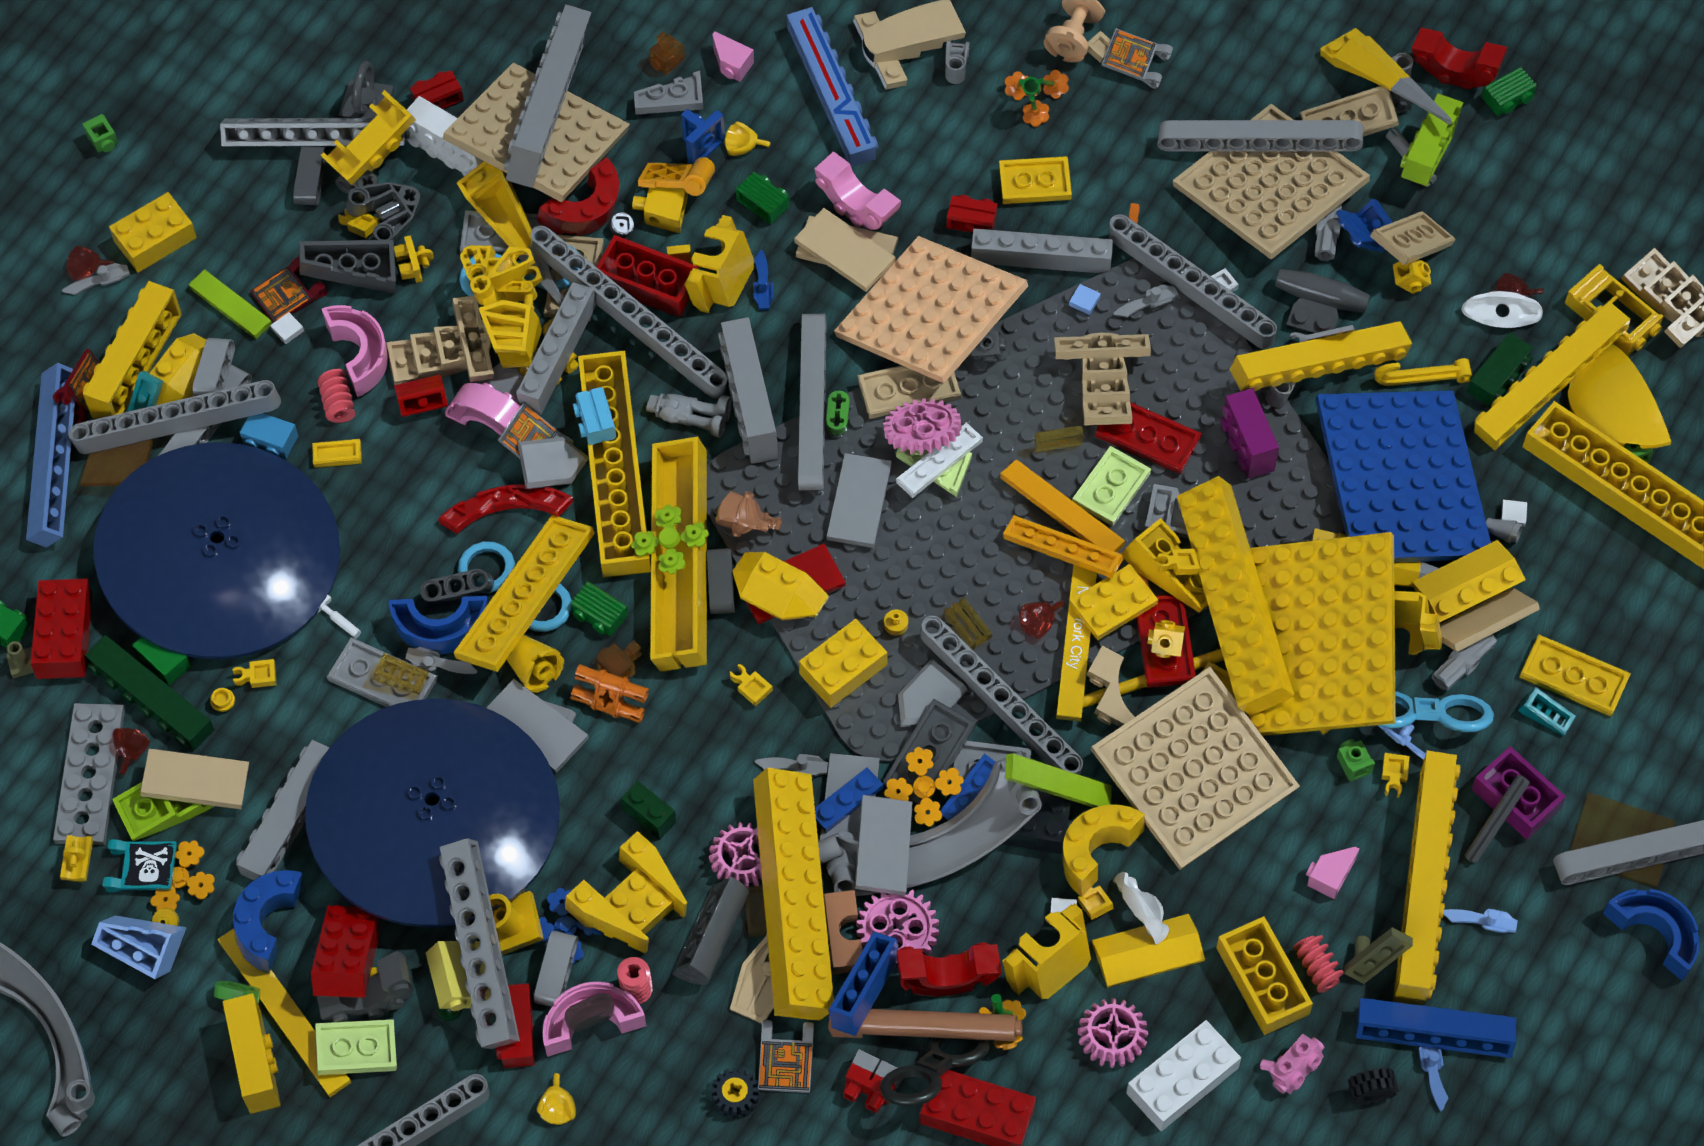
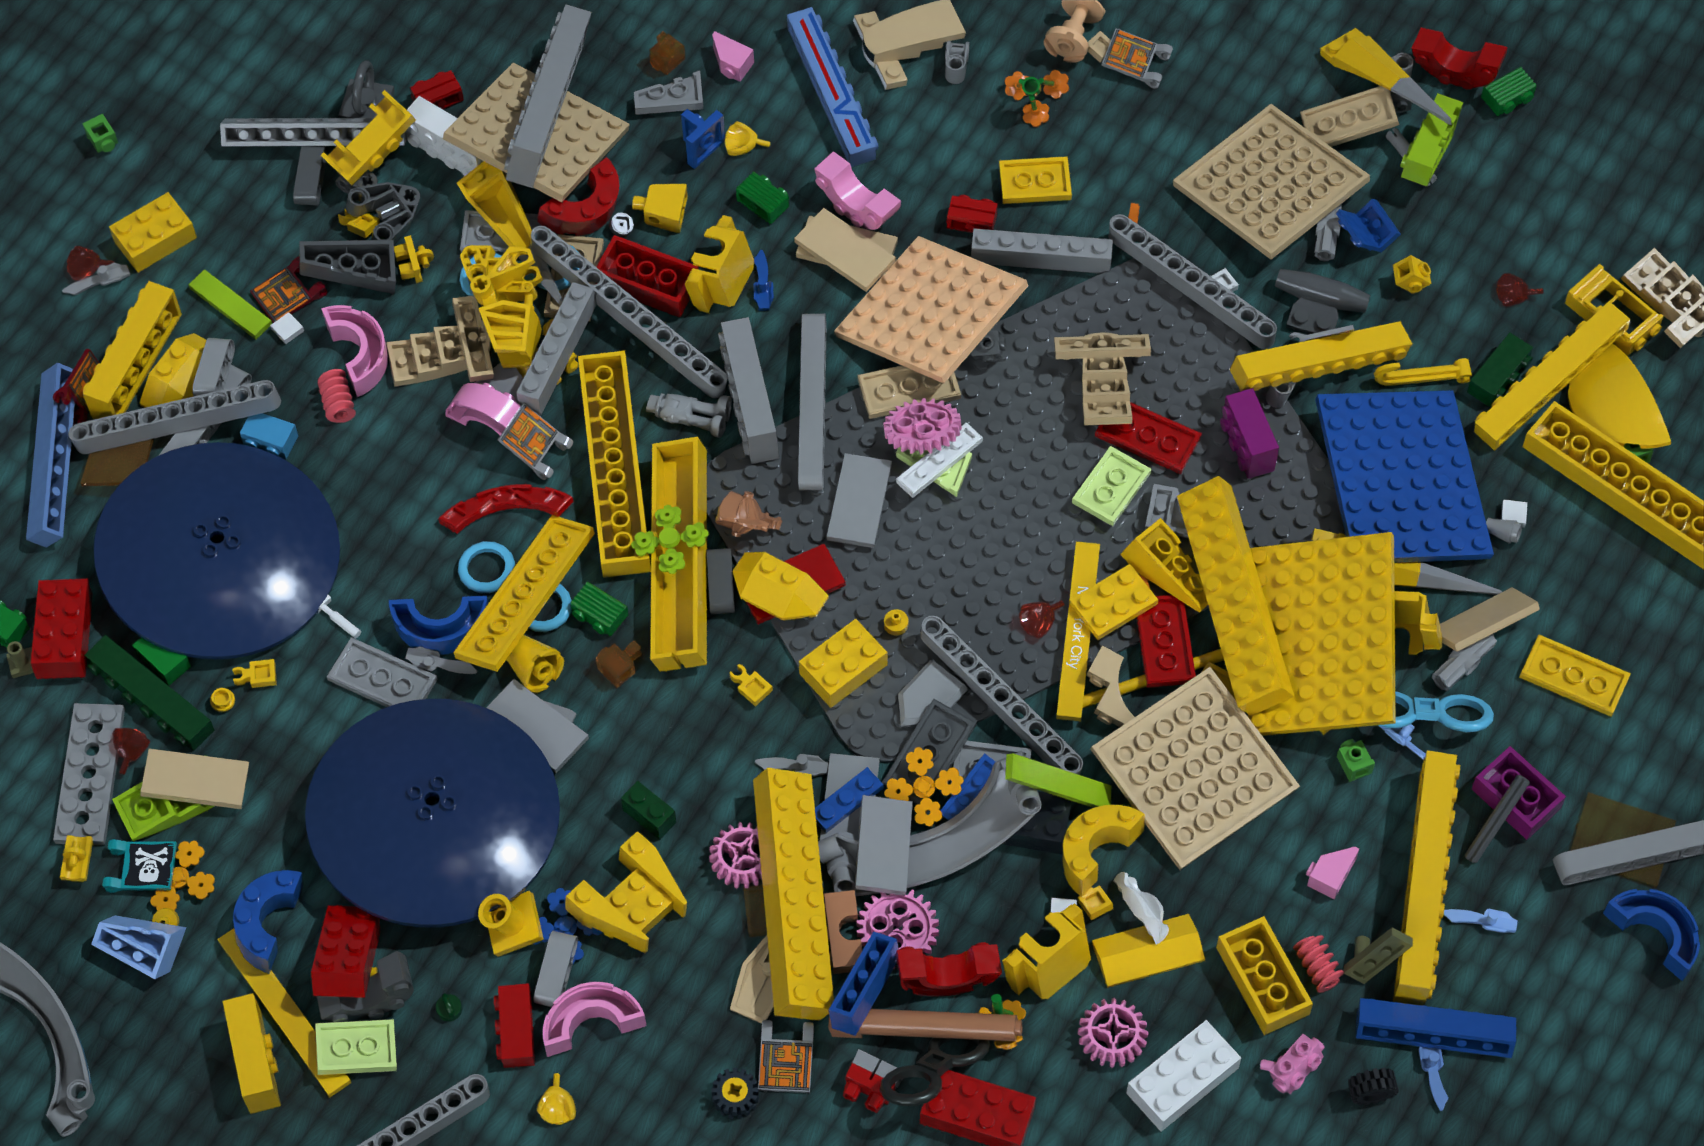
teal plate [127,371,163,412] -> none
bright green beam [214,981,260,1003] -> none
light grey brick [236,740,330,880] -> none
yellow tile [312,439,362,468] -> none
clear yellow slope [372,653,429,695] -> none
red brick [394,374,448,417] -> none
dark grey beam [420,569,494,604] -> none
light yellow brick [426,941,491,1011] -> none
light grey brick [439,838,520,1049] -> none
light grey tile [517,437,589,489] -> none
clear smoke tile [565,993,615,1032] -> none
orange pin [570,664,649,724] -> none
medium azure brick [572,387,616,445] -> none
coral piece [617,957,653,1004] -> none
light orange piece [638,157,715,196] -> none
yellow tile [667,244,692,264] -> none
dark grey brick [672,876,749,985] -> none
bright green beam [826,391,850,435] -> none
clear yellow tile [944,597,992,650] -> none
light orange tile [1000,459,1125,552] -> none
light orange plate [1003,515,1123,578] -> none
clear yellow tile [1034,426,1083,452] -> none
light blue tile [1069,284,1101,315] -> none
light grey piece [1113,285,1179,318] -> none
yellow brick [1147,620,1185,658] -> none
yellow plate [1154,549,1201,575] -> none
light grey beam [1158,120,1364,151] -> none
tan tile [1370,211,1456,265] -> none
yellow plate [1381,753,1410,798] -> none
yellow slope [1411,540,1526,623] -> none
white piece [1461,291,1543,328] -> none
teal slope [1518,687,1576,736] -> none

